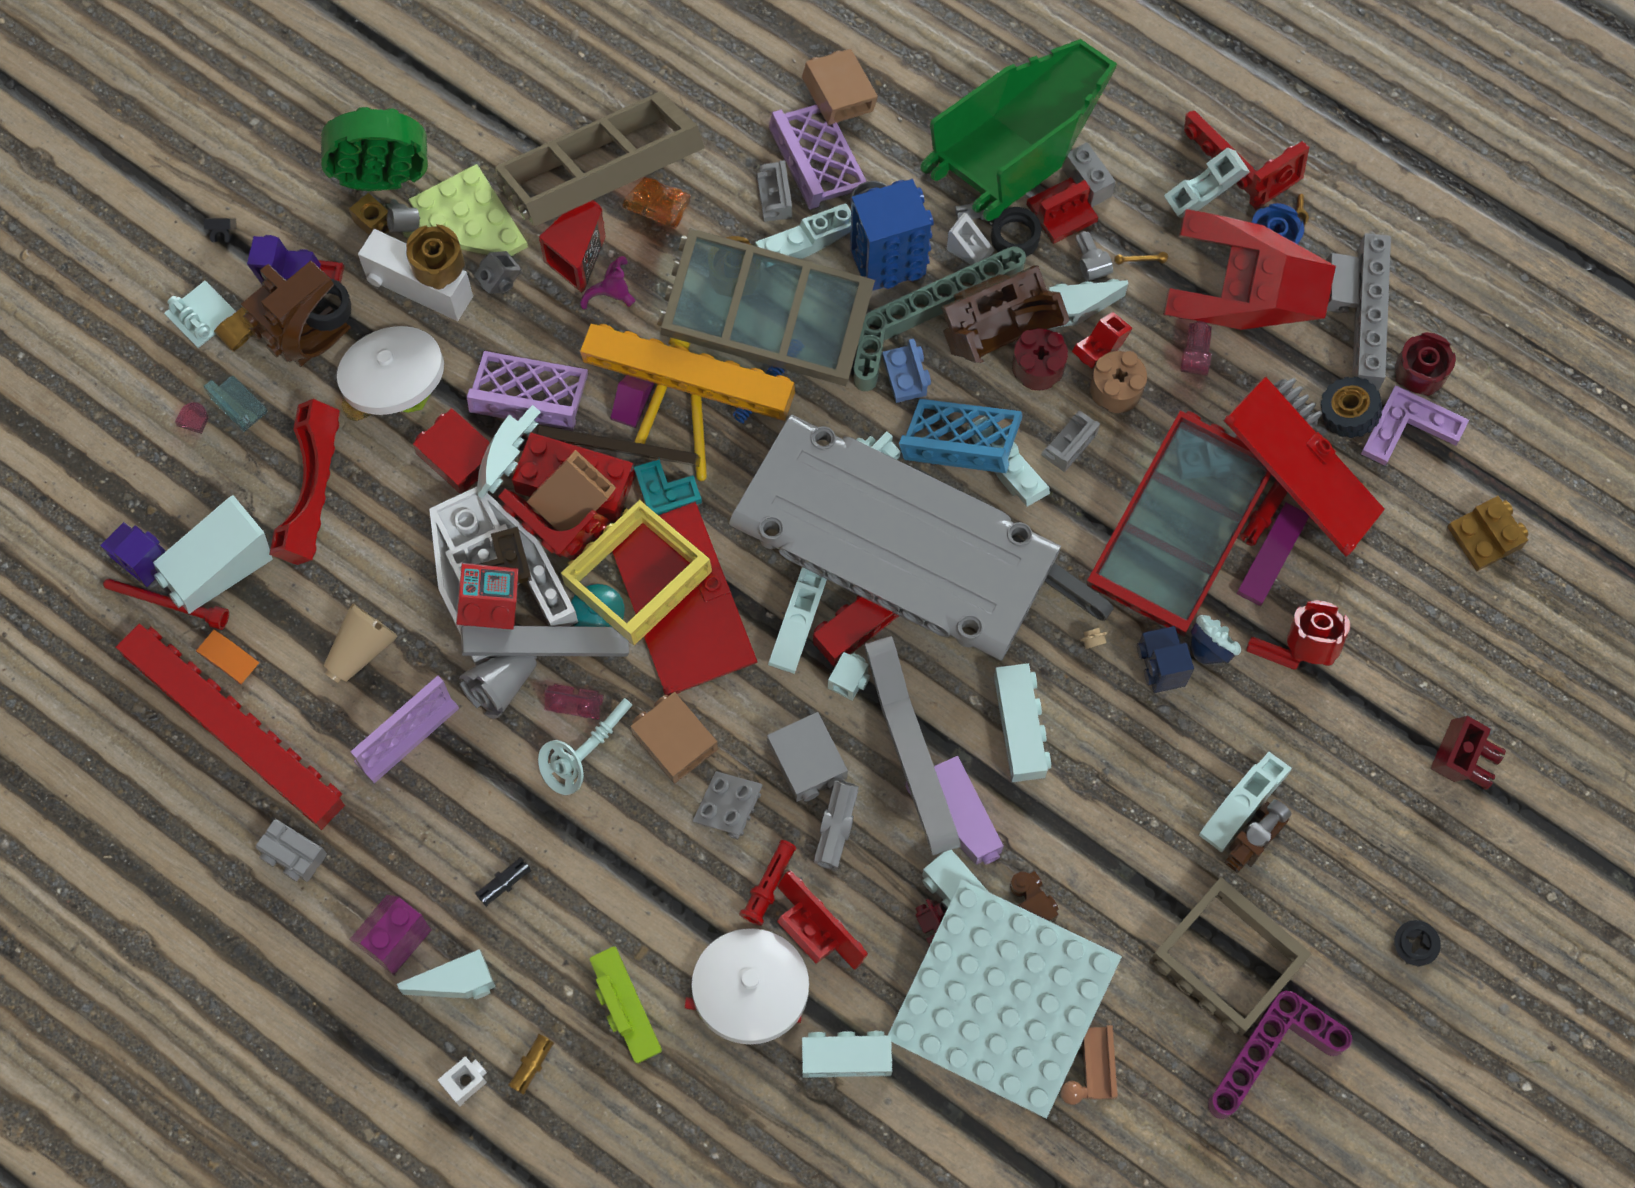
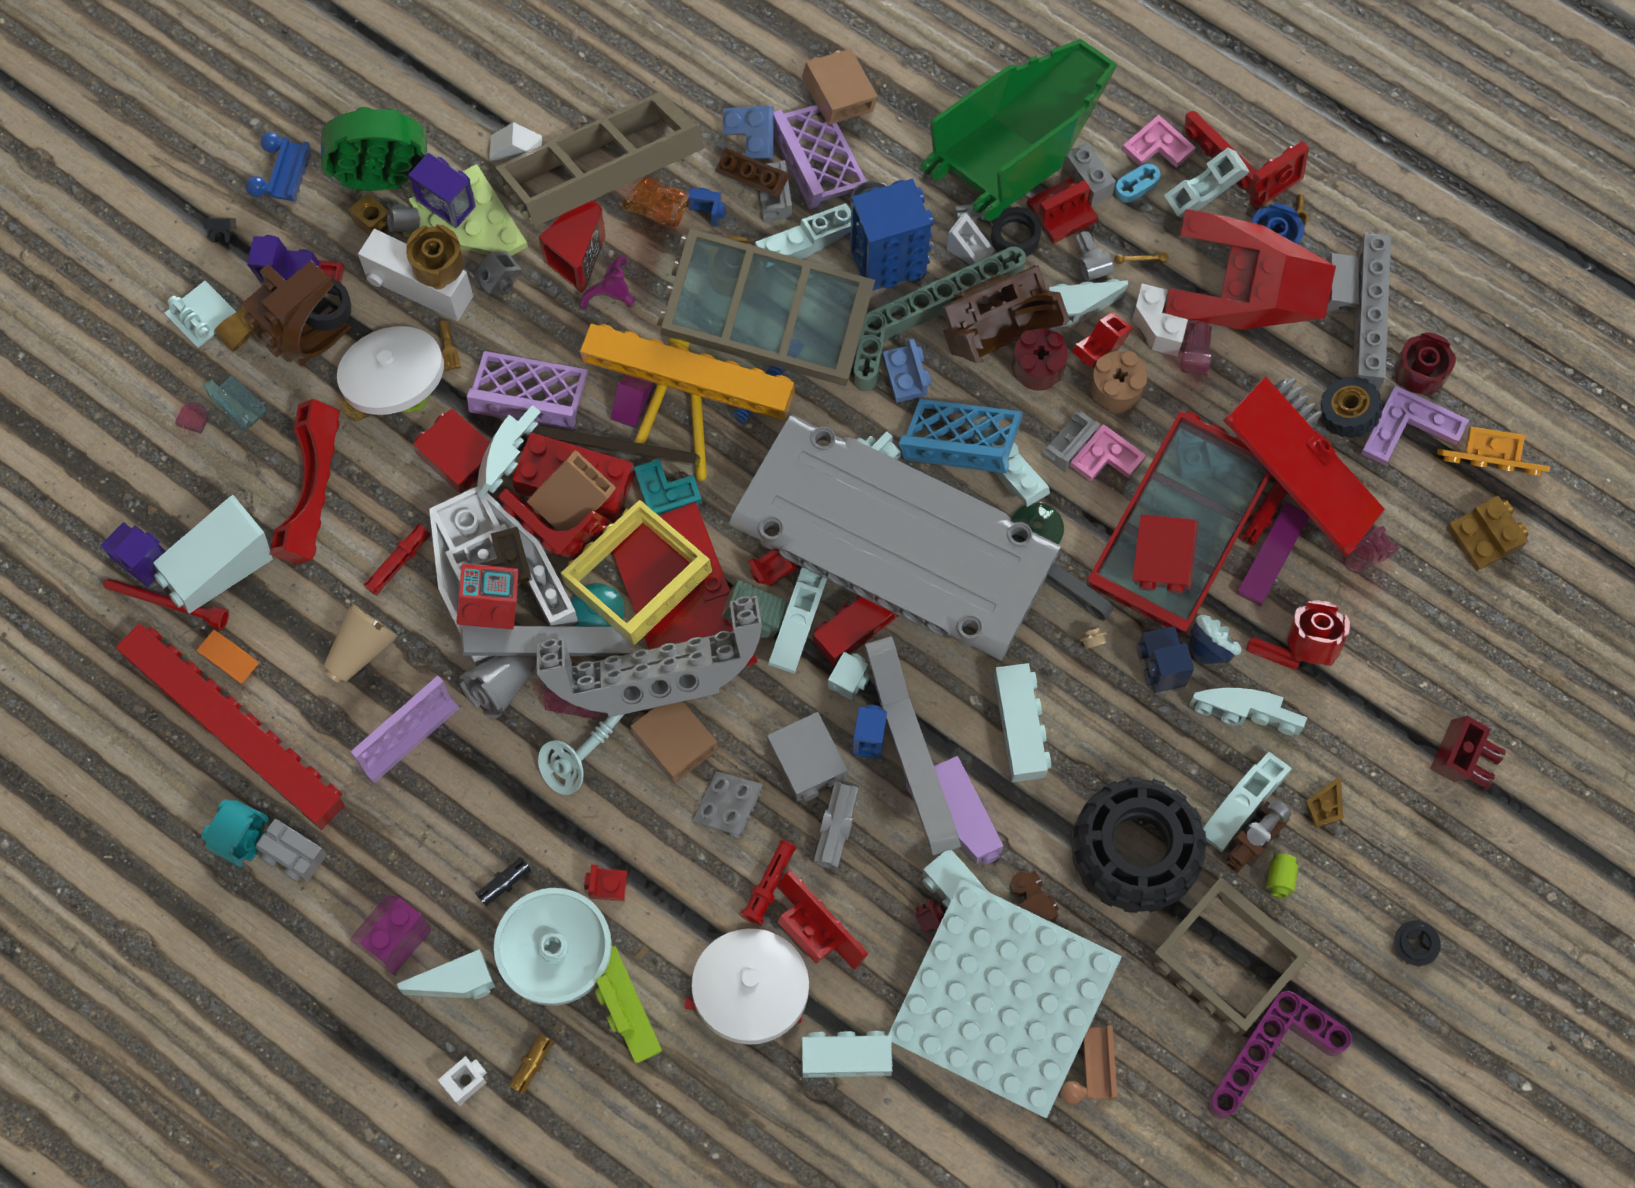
none -> teal brick [201,799,269,867]
none -> blue gear [246,132,311,201]
none -> red pin [363,524,431,596]
none -> dark purple piece [408,152,476,229]
none -> pearl gold piece [438,320,461,371]
none -> white slope [489,122,542,161]
none -> light aqua dish [494,888,612,1006]
none -> light grey slope [537,596,762,717]
none -> red bracket [584,865,628,901]
none -> blue bracket [688,188,726,227]
none -> reddish brown tile [715,148,790,199]
none -> sand green brick [721,580,788,639]
none -> medium blue plate [723,106,773,160]
none -> red bracket [748,548,797,587]
none -> blue brick [853,705,887,760]
none -> clear green dish [1011,503,1064,544]
none -> bright pink plate [1070,424,1146,482]
none -> black tyre [1071,777,1207,913]
none -> medium azure beam [1115,164,1160,203]
none -> bright pink plate [1122,115,1196,168]
none -> white brick [1132,284,1188,356]
none -> red brick [1132,515,1199,593]
none -> light aqua slope [1189,688,1307,736]
none -> lime brick [1266,853,1299,898]
none -> pearl gold piece [1305,777,1343,828]
none -> clear pink piece [1344,526,1400,573]
none -> light orange bracket [1437,426,1550,476]

